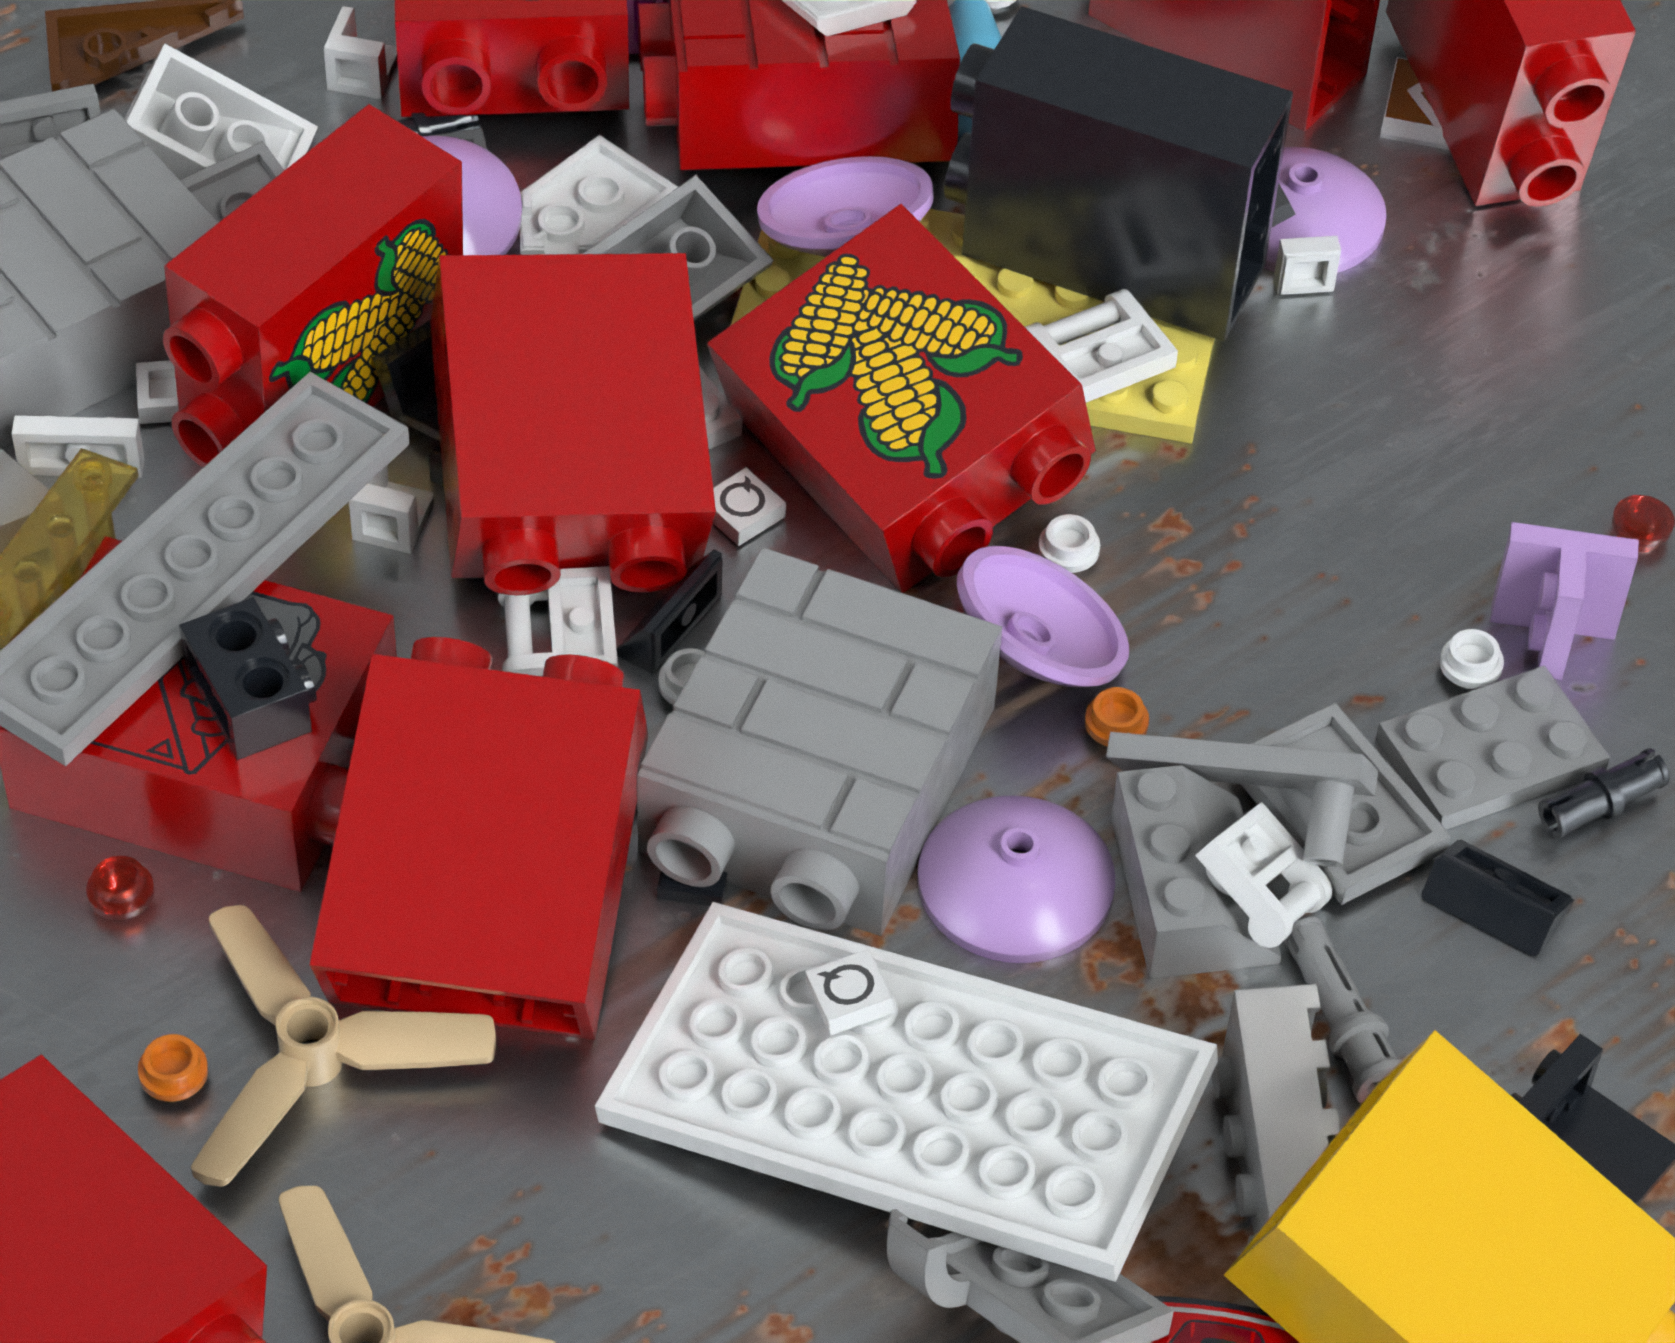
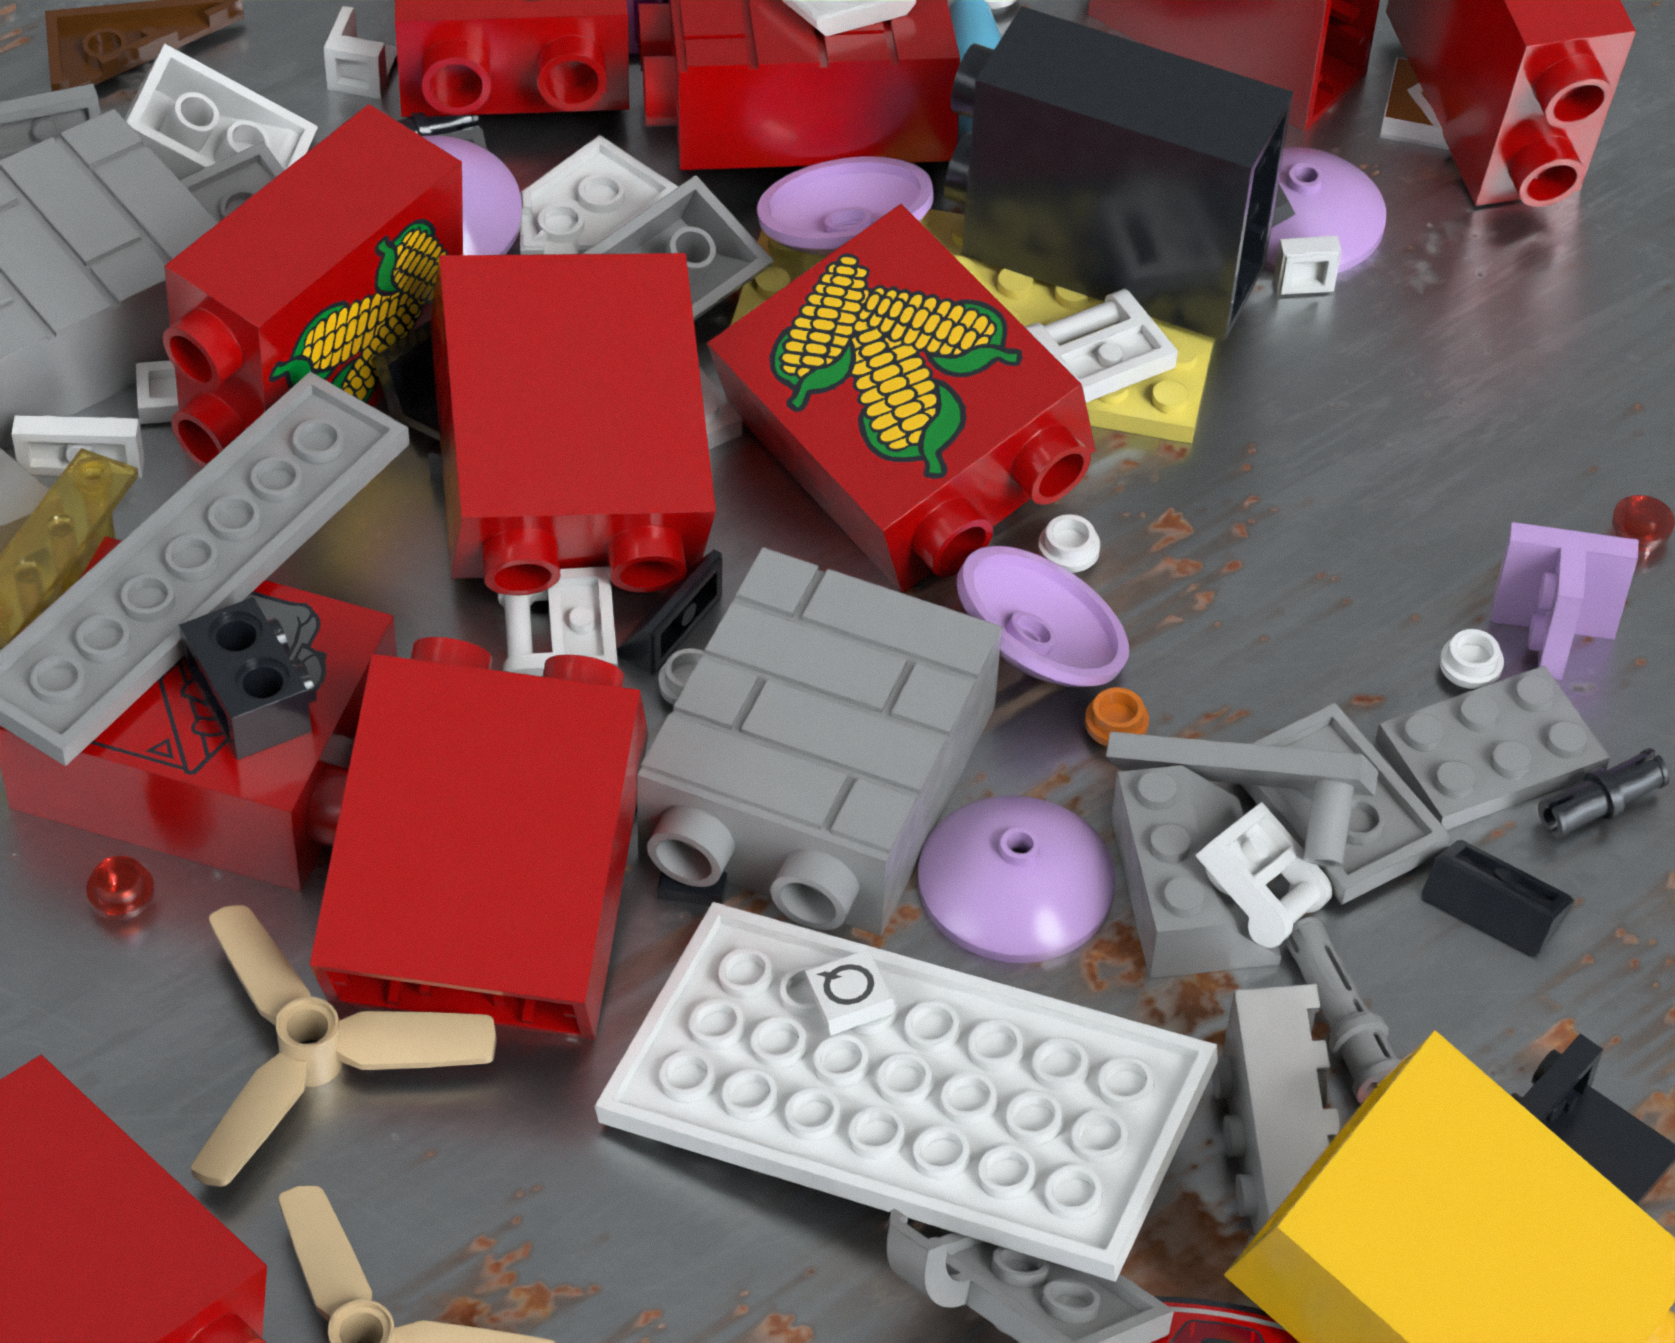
orange plate [138,1034,208,1102] -> none
white panel [349,466,434,554] -> none
white tile [713,467,786,546] -> none

